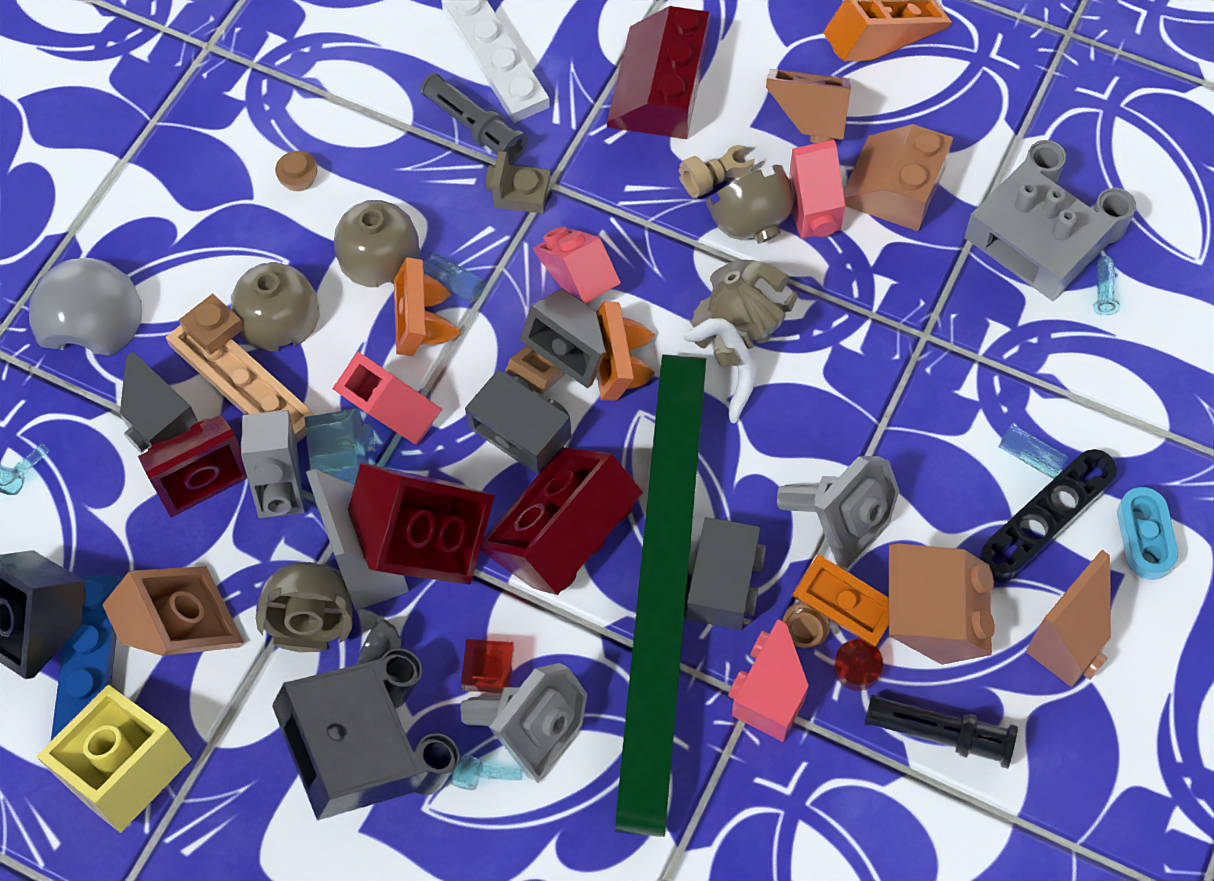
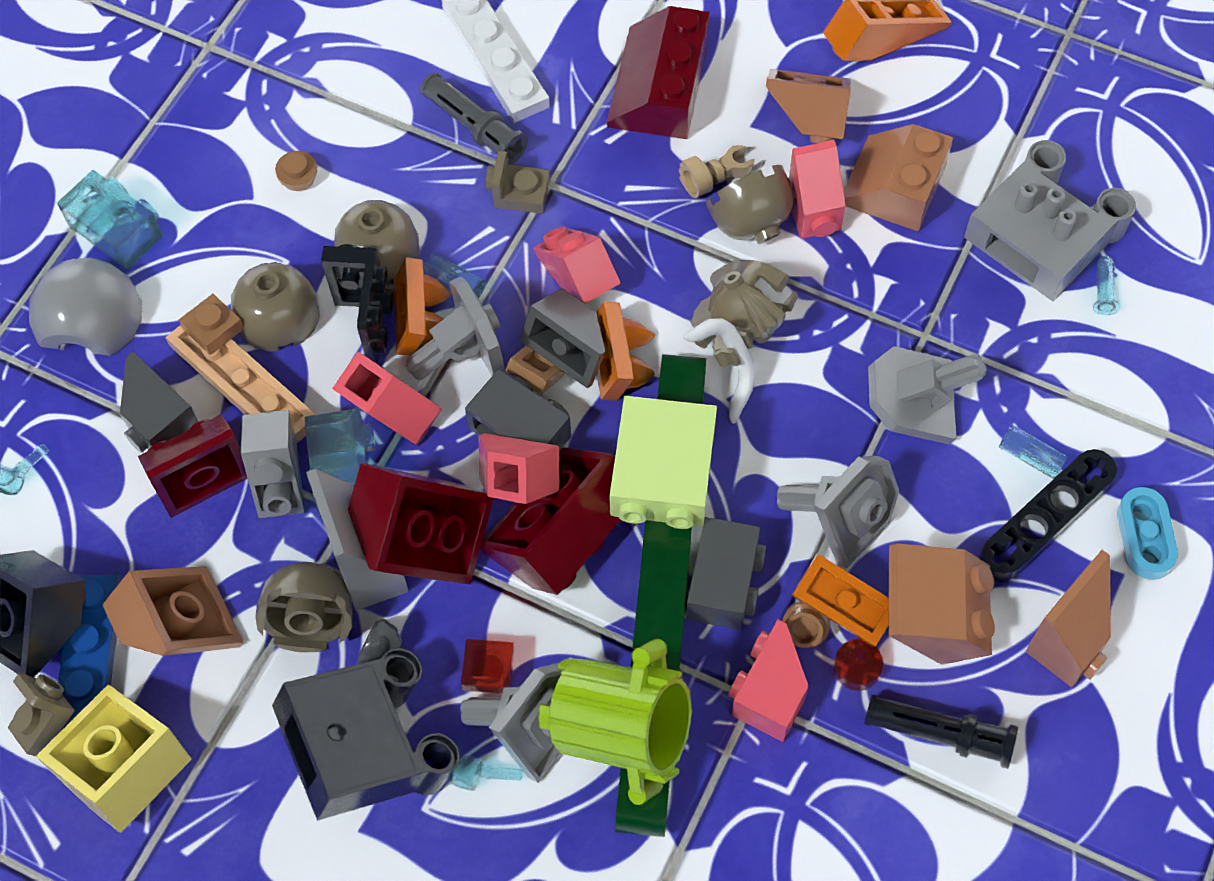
none -> dark tan bracket [7,673,75,757]
none -> clear light blue brick [57,169,163,270]
none -> black bracket [321,244,393,364]
none -> light grey piece [405,276,506,380]
none -> coral slope [478,433,559,504]
none -> lime container [539,639,692,805]
none -> yellowish green panel [610,396,717,529]
none -> light grey piece [868,346,987,444]

